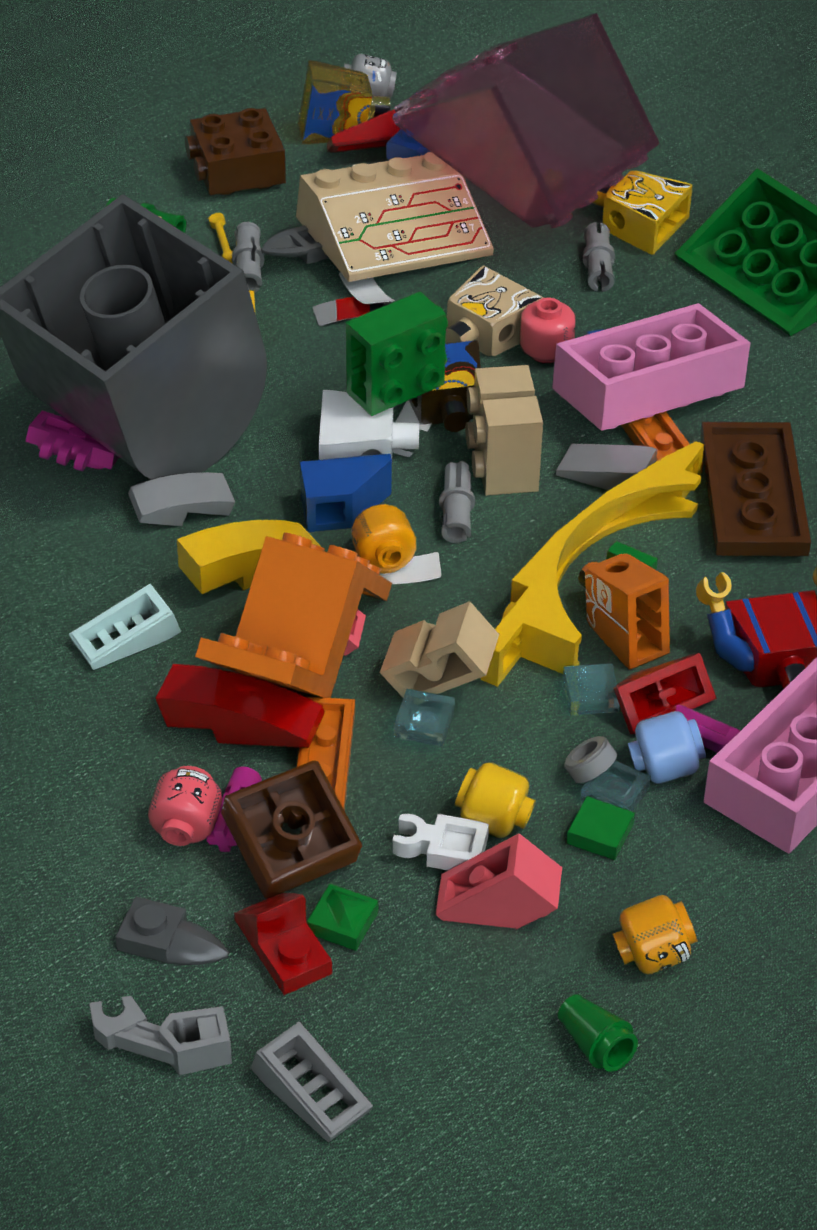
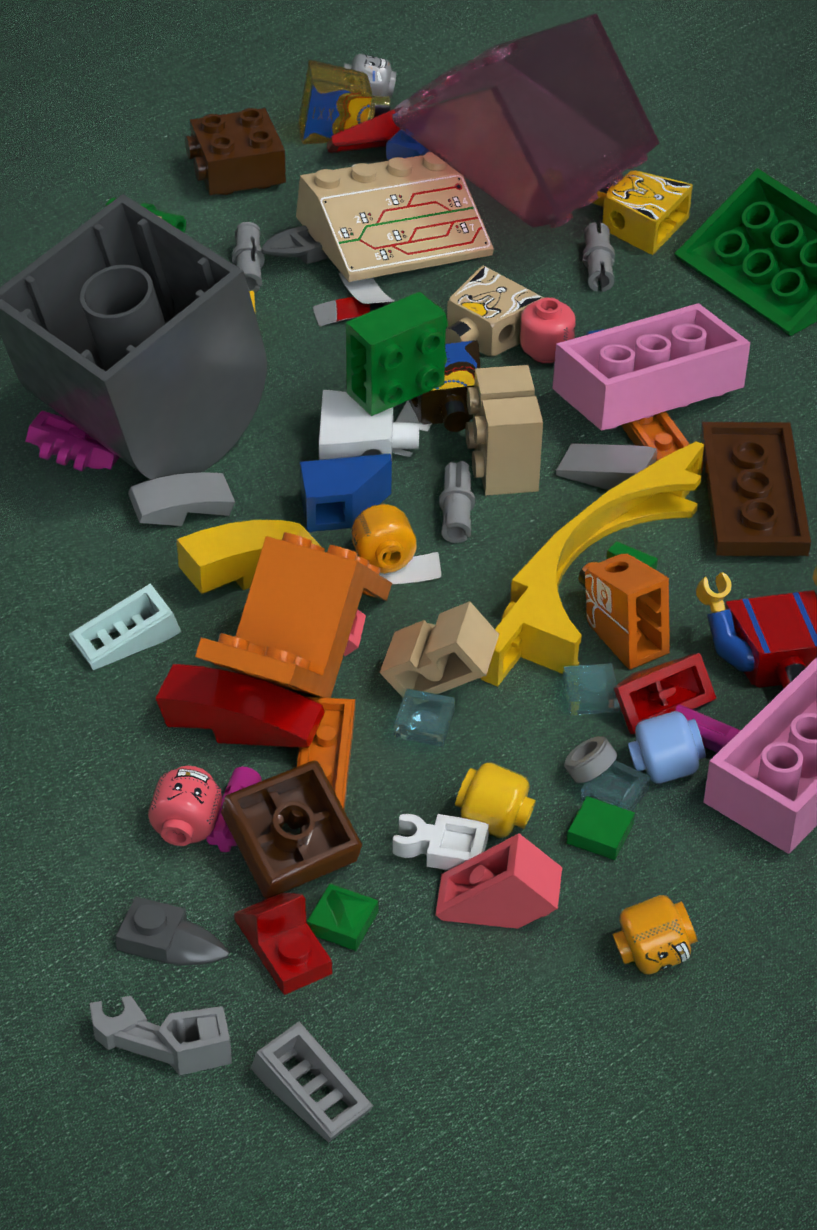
yellow hinge [208,213,233,264] -> none
green cone [558,994,638,1072] -> none

